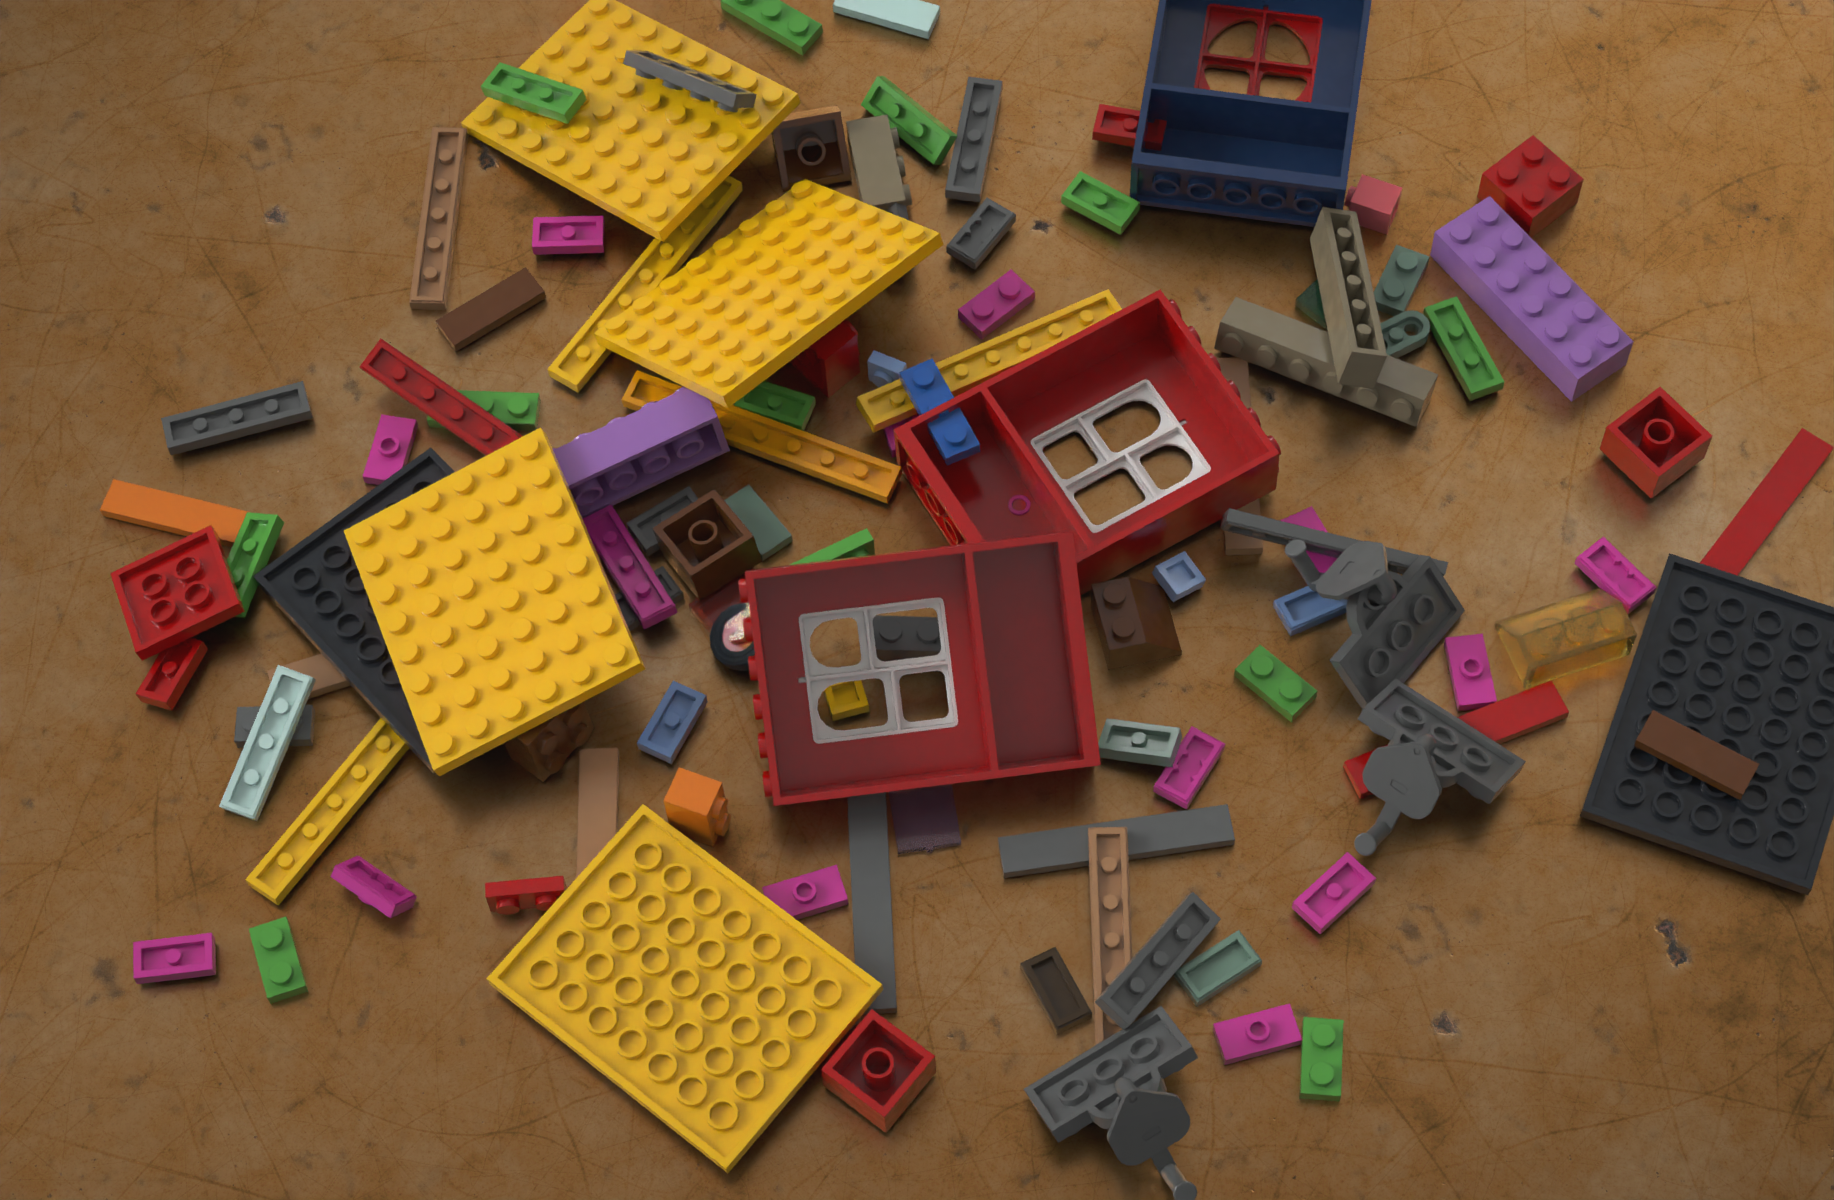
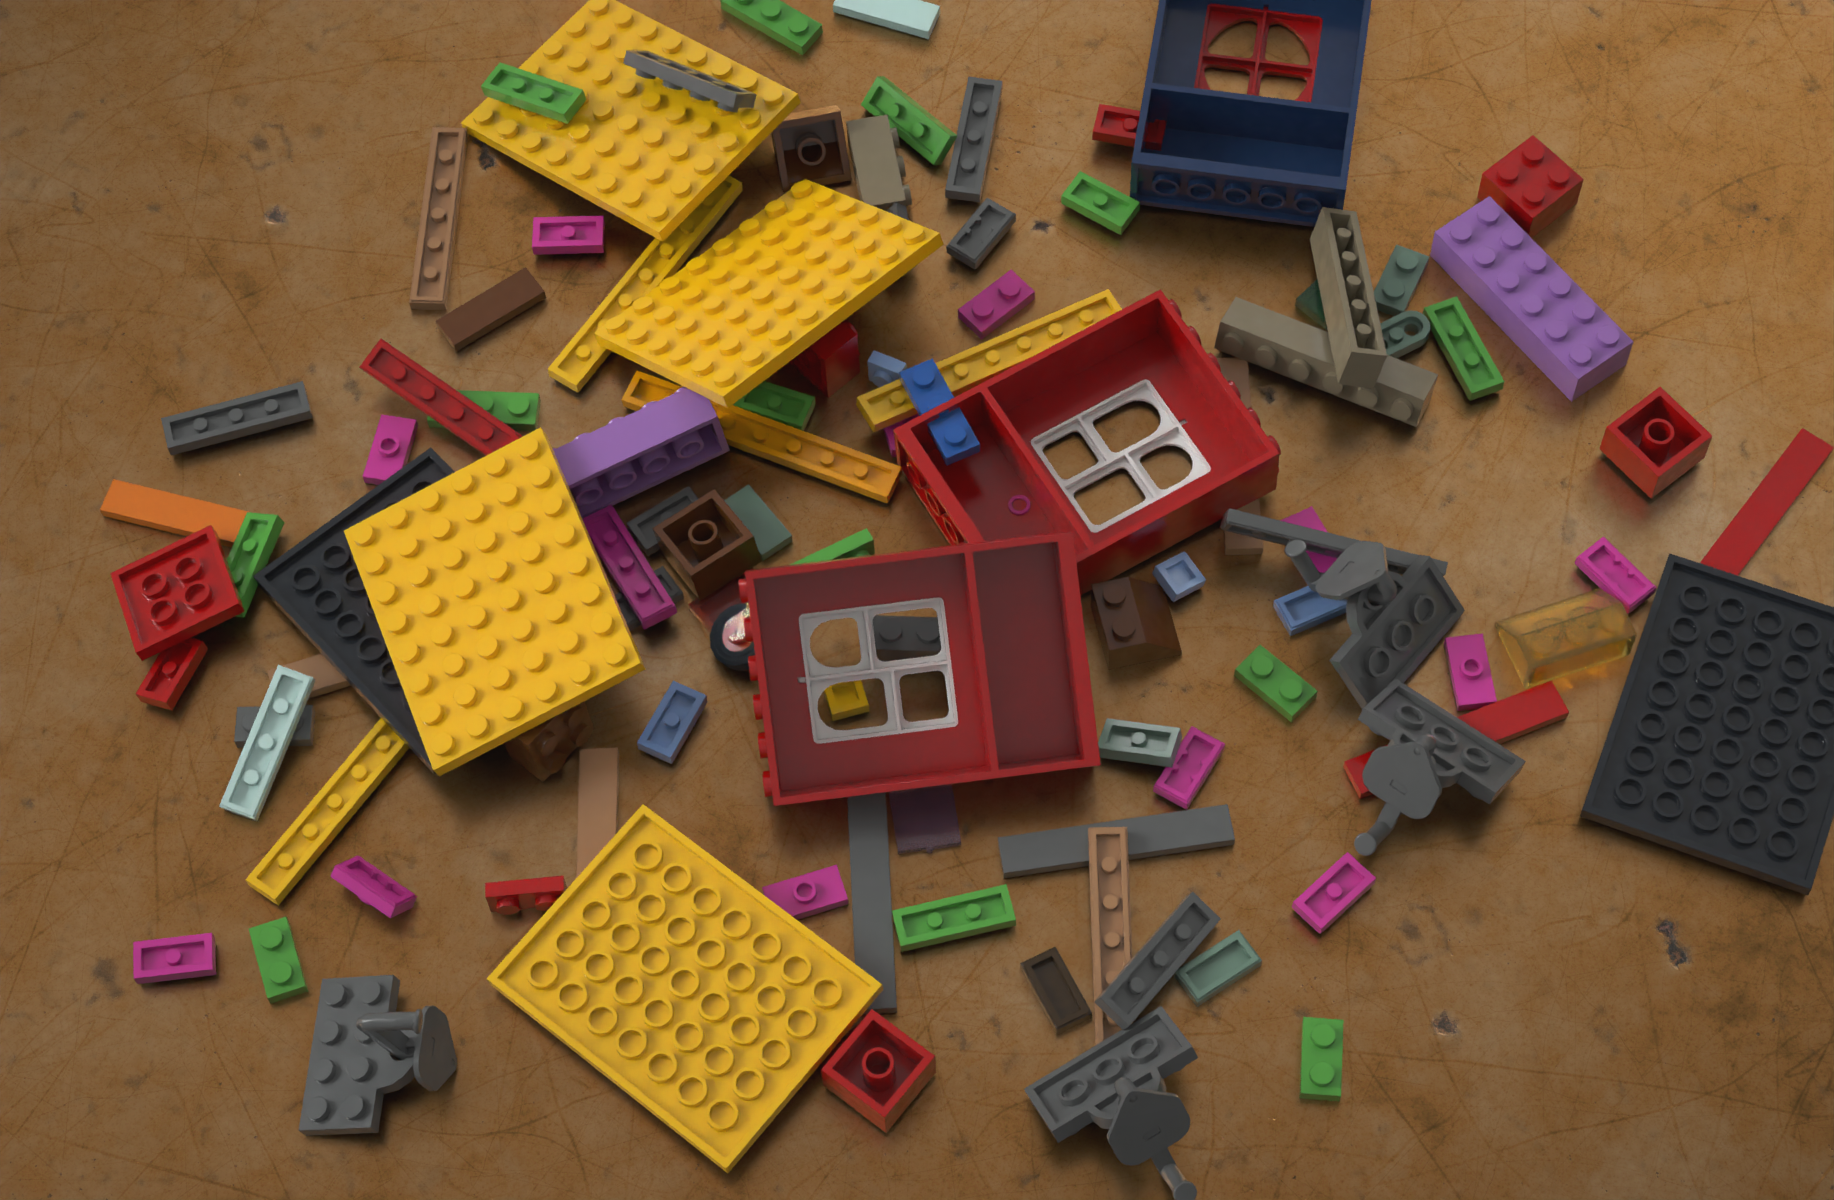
orange brick [664,767,731,847] -> none
dark pink plate [1213,1003,1302,1065] -> none
coral brick [1344,174,1402,235] -> none
reddish brown tile [1634,710,1759,800] -> none
none -> dark grey plate [298,975,457,1136]
none -> bright green plate [892,884,1016,952]

